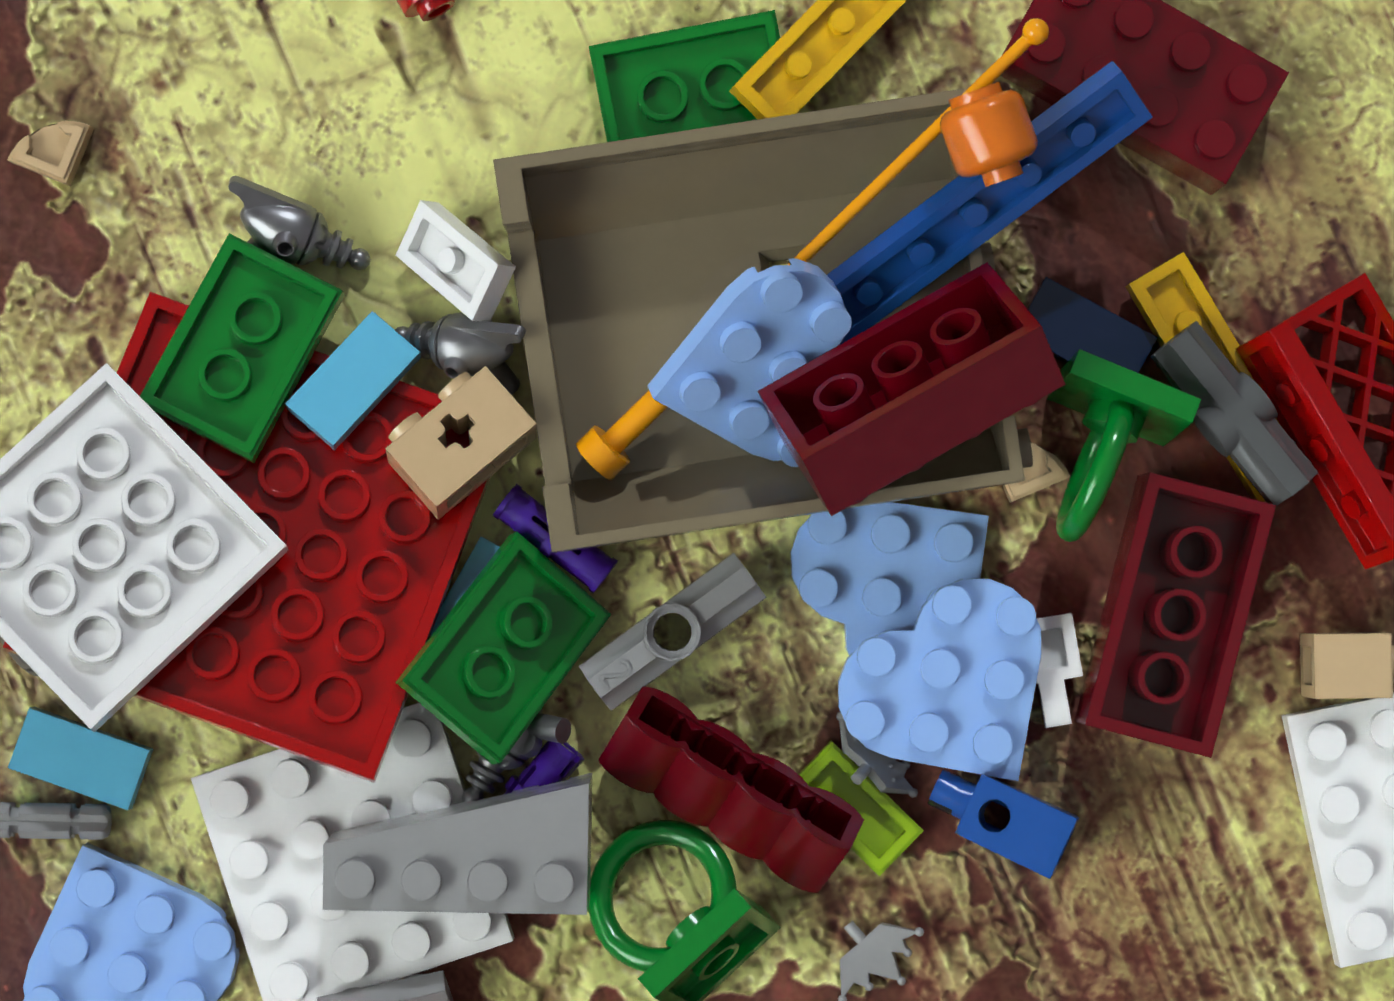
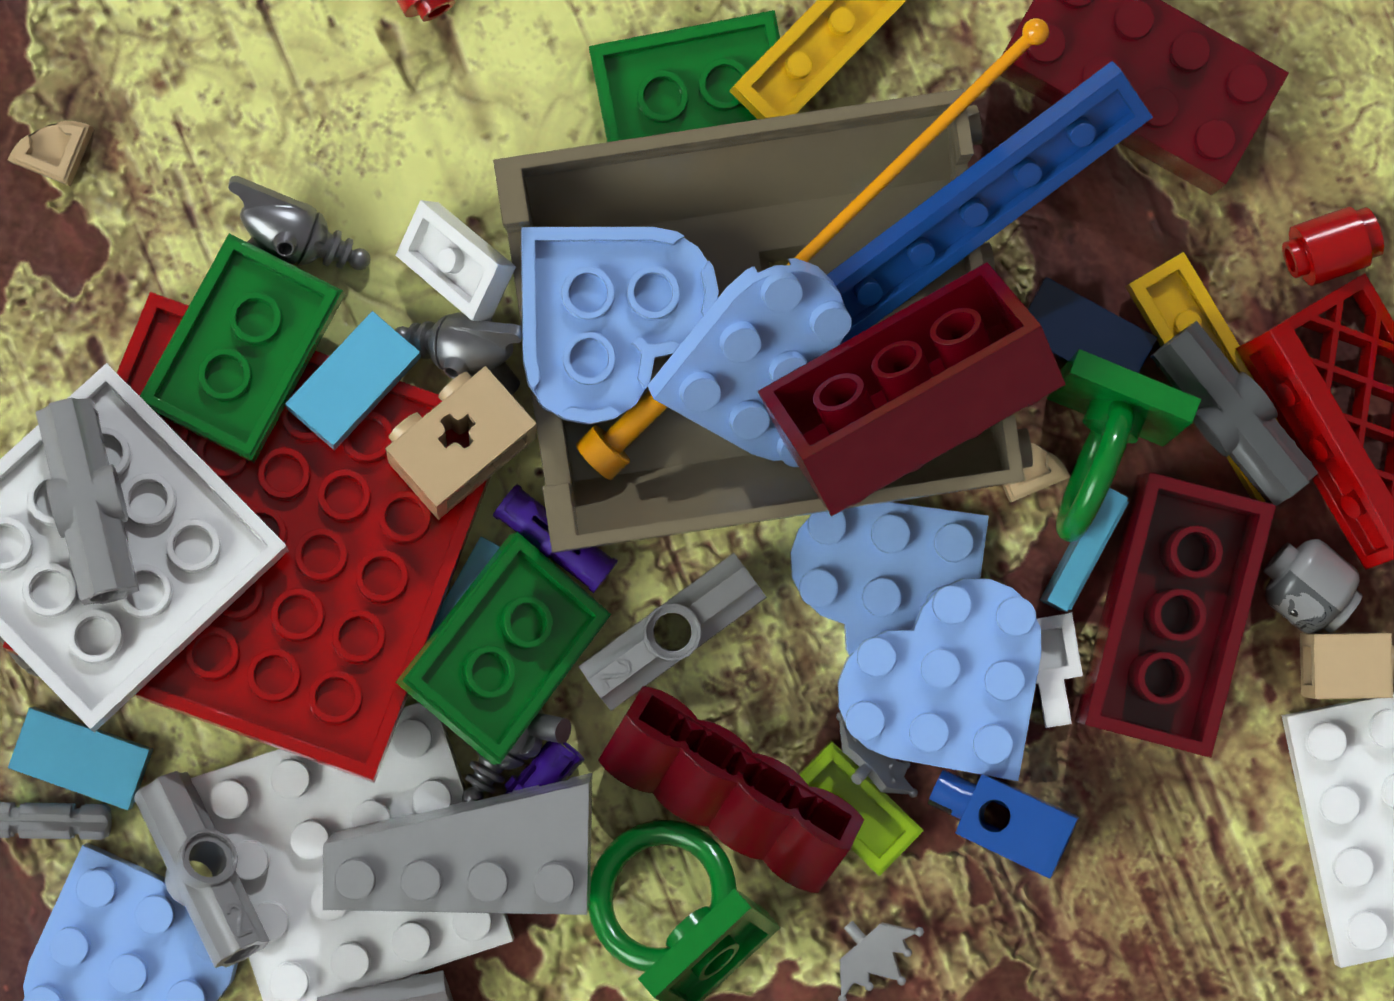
orange head [940,82,1038,187] -> none
none -> light grey piece [36,398,140,605]
none -> light grey piece [134,771,270,968]
none -> light blue plate [521,227,719,425]
none -> medium azure tile [1040,488,1129,611]
none -> light grey head [1263,539,1363,633]
none -> red brick [1282,206,1384,286]

